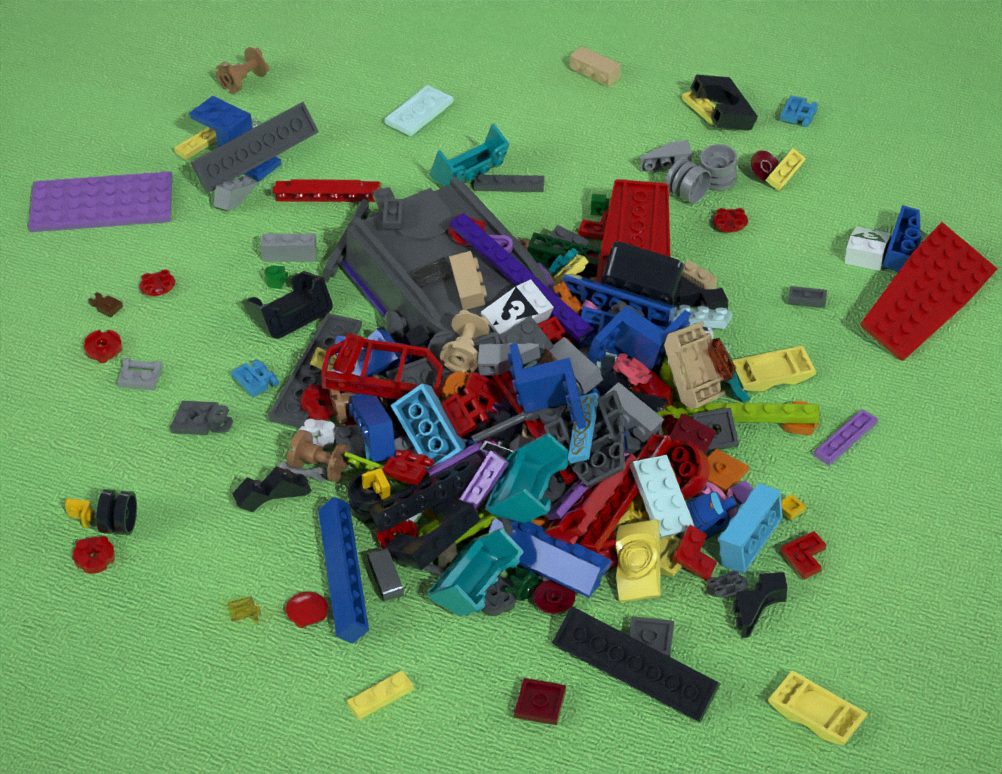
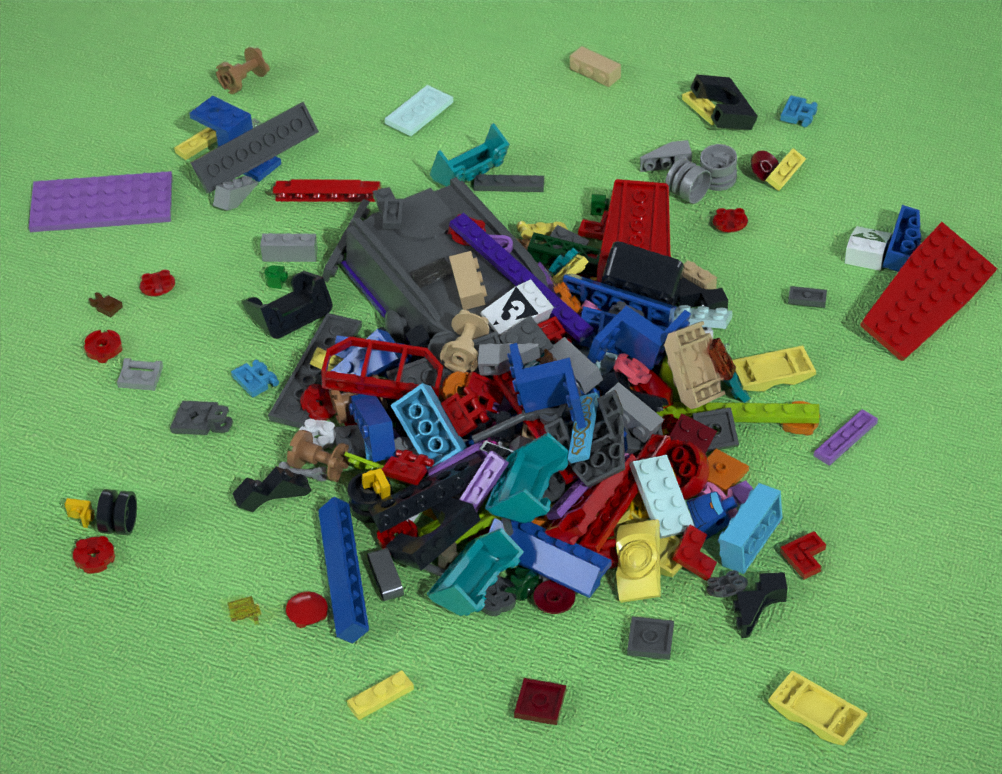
red plate [332,333,366,375] -> none
black plate [551,606,721,723] -> none
yellow plate [781,494,806,521] -> none
none -> light yellow plate [516,221,568,239]

